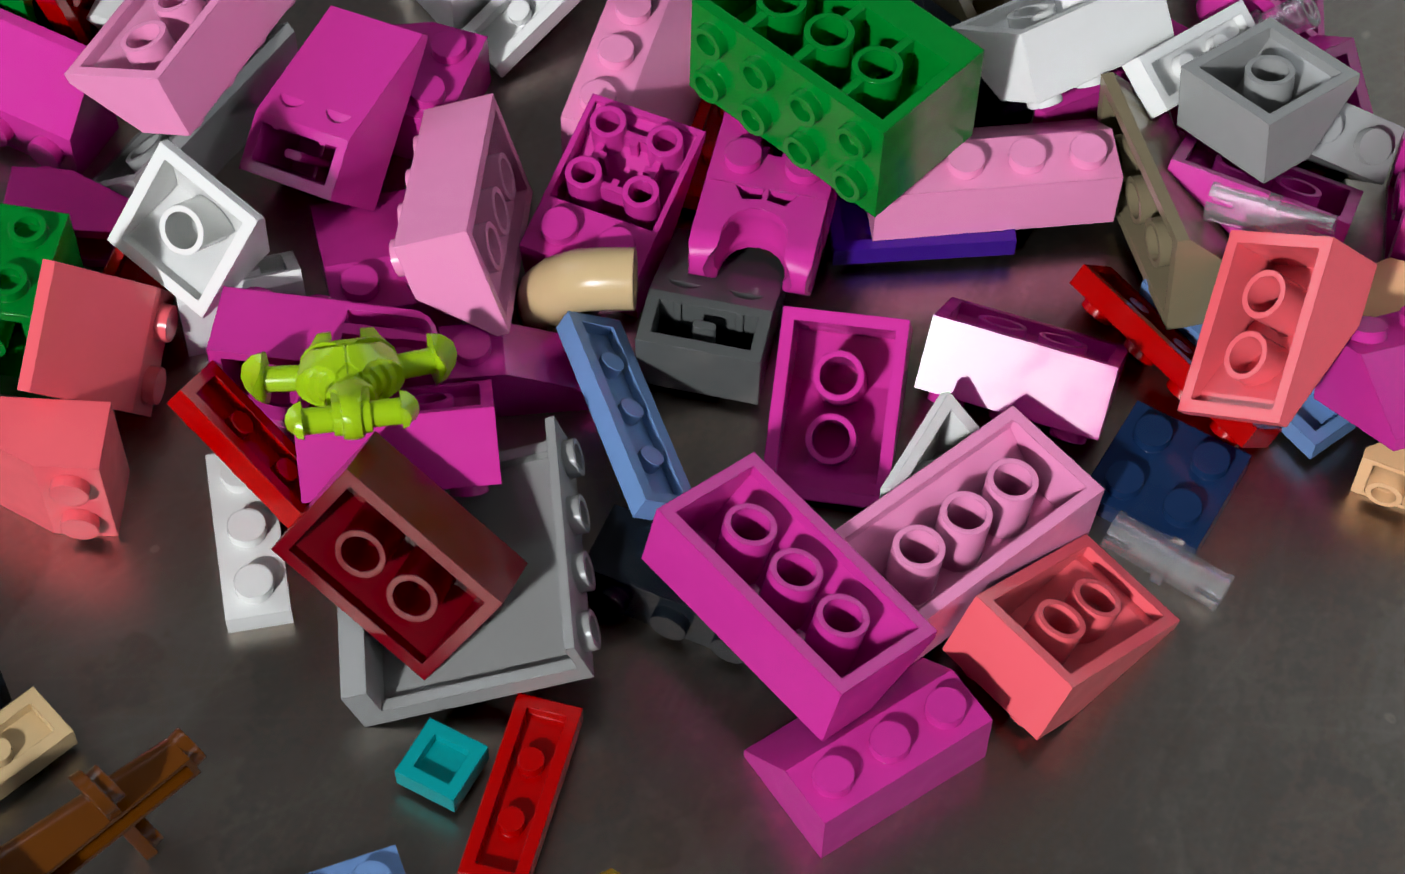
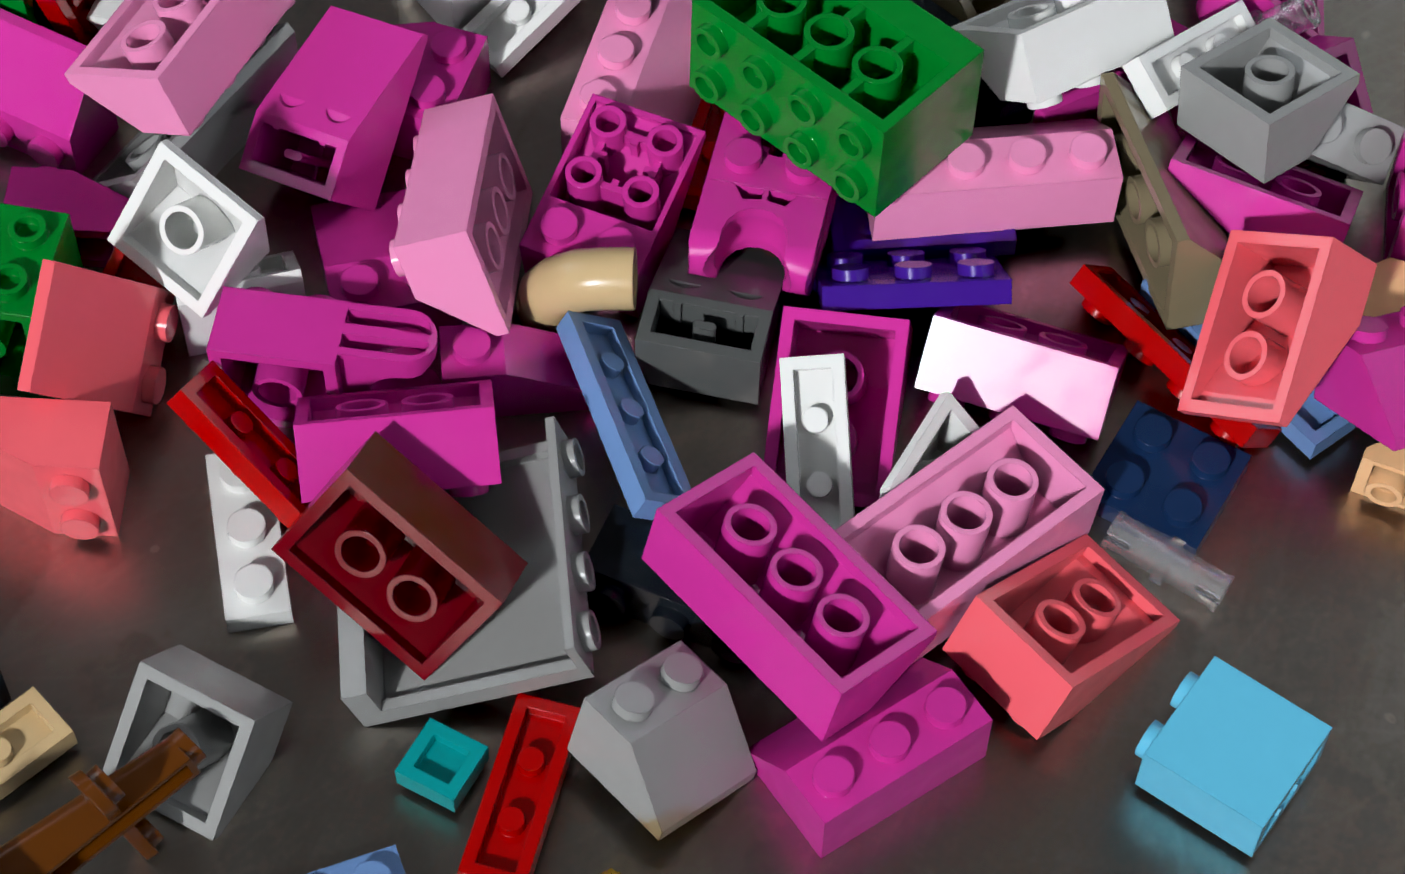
lime piece [240,327,457,440] -> none
clear pin [1203,181,1338,237] -> none
none -> light grey slope [102,644,293,841]
none -> light grey slope [567,640,757,841]
none -> white plate [779,353,855,530]
none -> dark purple plate [813,247,1012,311]
none -> medium azure brick [1134,656,1333,858]

